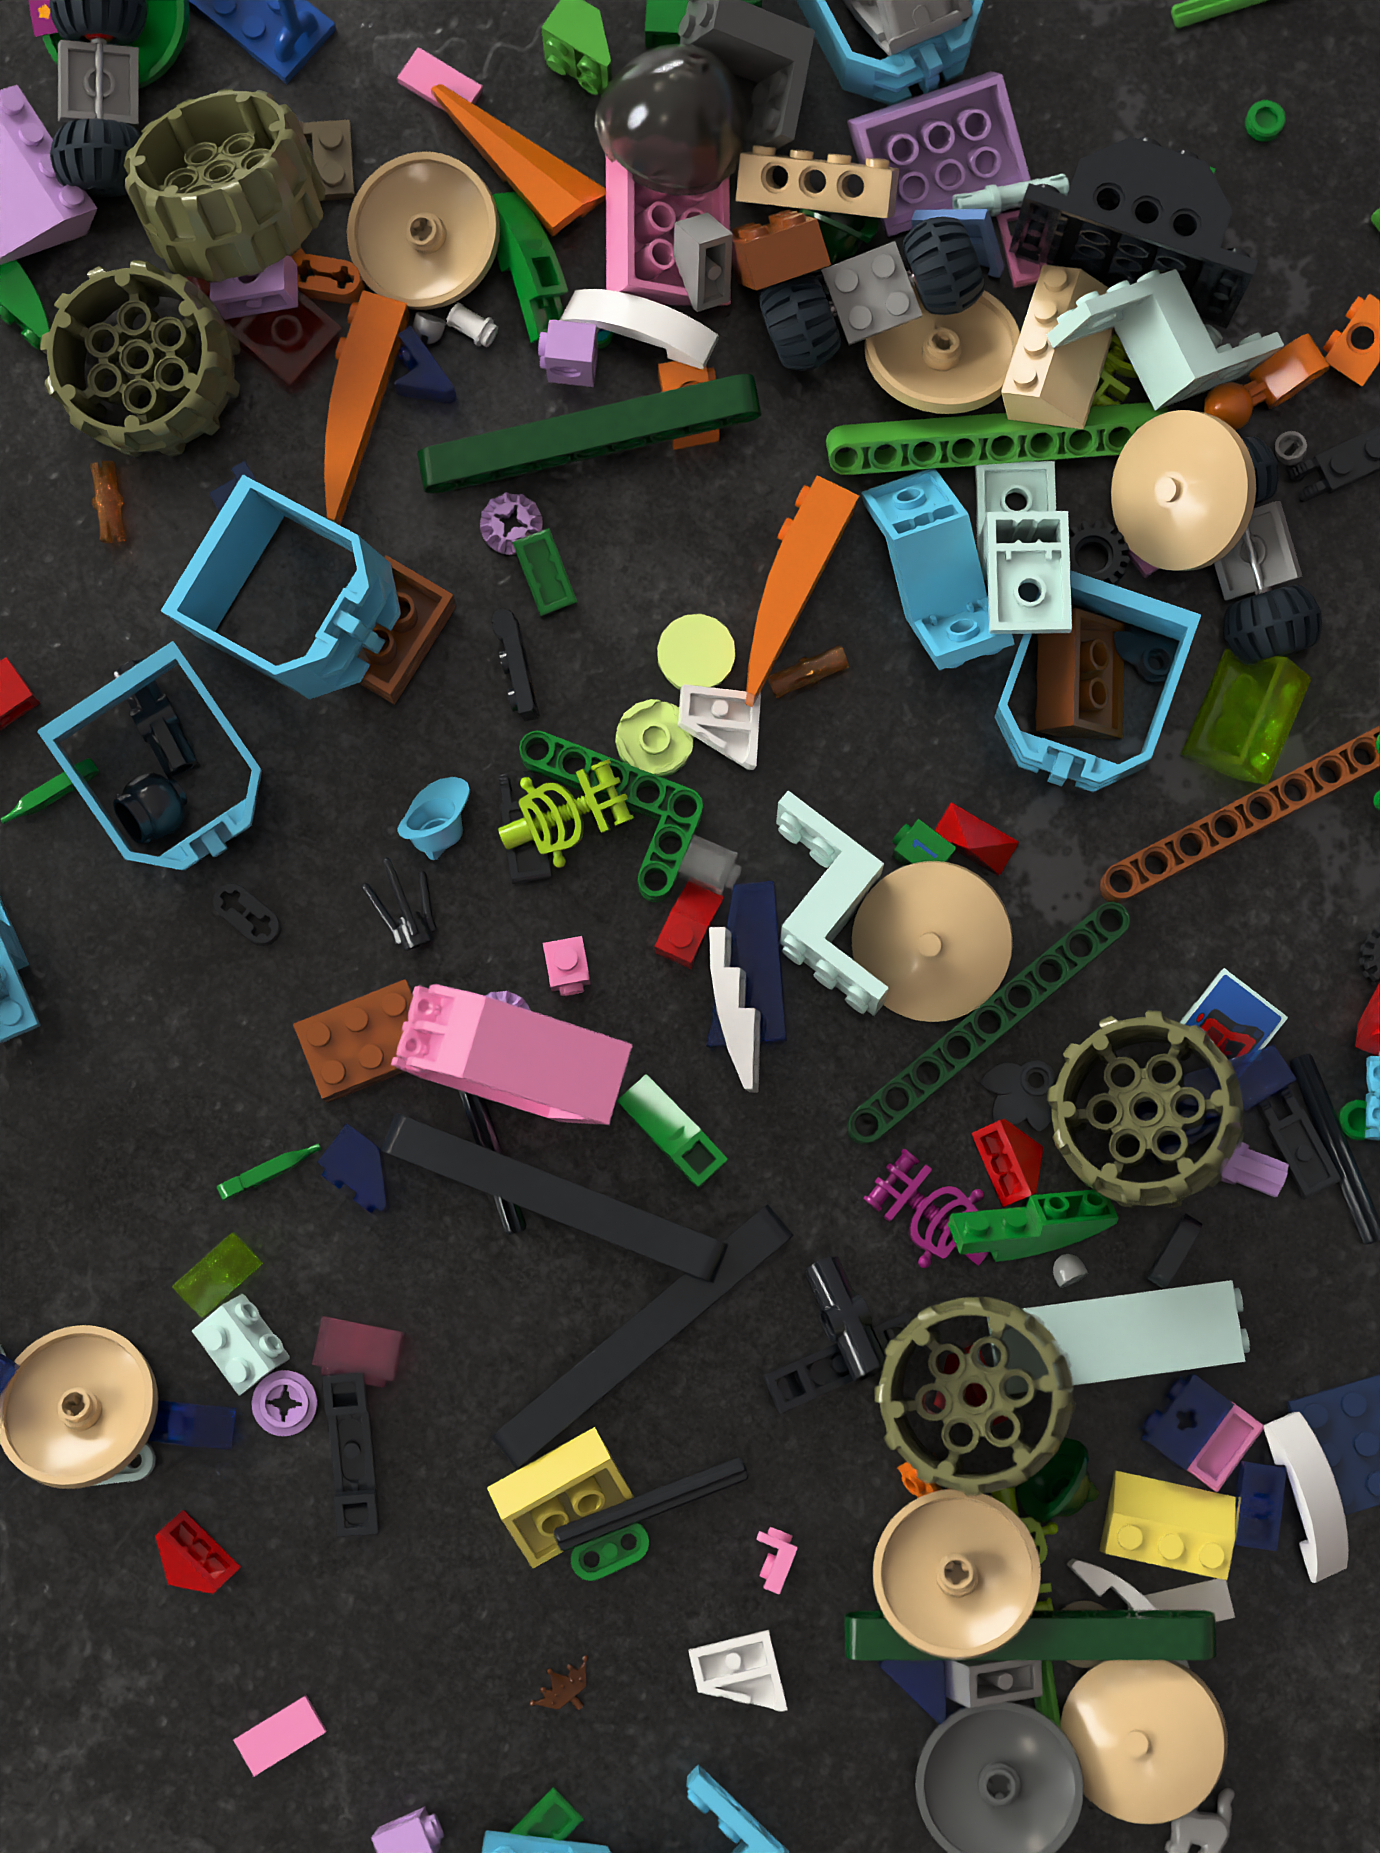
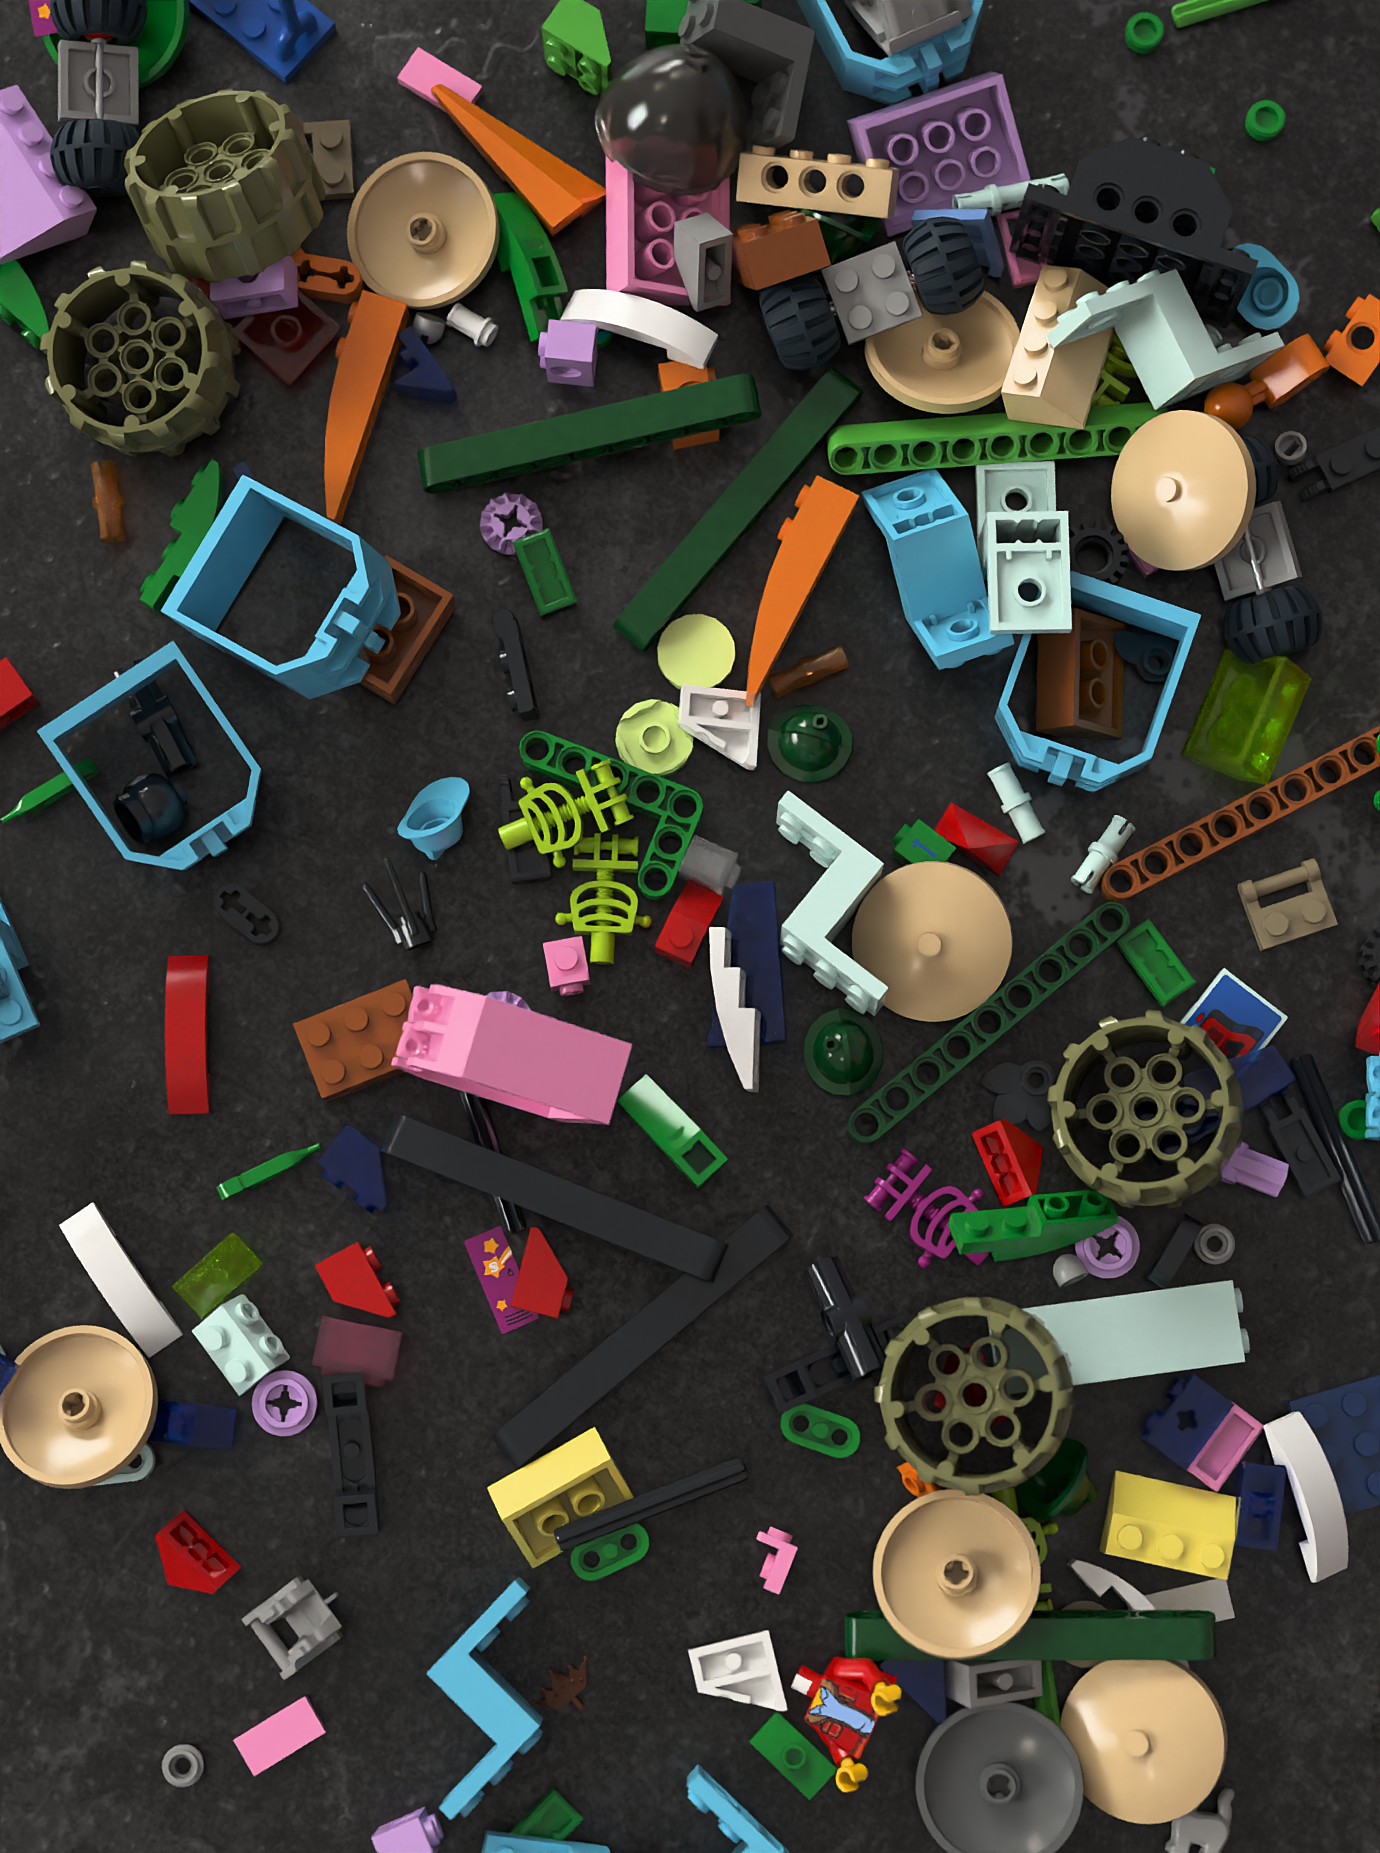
none -> white slope [59,1202,184,1358]
none -> green slope [139,459,226,615]
none -> light grey plate [162,1744,204,1787]
none -> red slope [165,955,210,1115]
none -> light grey piece [241,1576,344,1680]
none -> red slope [315,1242,401,1319]
none -> medium azure bracket [426,1577,543,1820]
none -> magenta sticker [464,1225,539,1334]
none -> red slope [510,1227,575,1319]
none -> lime torso [555,833,652,965]
none -> dark green beam [613,367,864,652]
none -> green plate [749,1711,838,1800]
none -> dark green helmet [767,704,853,782]
none -> green plate [780,1403,860,1458]
none -> torso [791,1656,901,1792]
none -> dark green helmet [803,1007,883,1096]
none -> light aqua pin [987,762,1046,844]
none -> light aqua pin [1071,815,1136,894]
none -> lavender gear [1074,1215,1140,1279]
none -> green plate [1115,918,1196,1007]
none -> green tile [1124,12,1164,54]
none -> light grey plate [1194,1224,1235,1264]
none -> medium azure piece [1234,243,1300,330]
none -> dark tan plate [1238,858,1338,952]

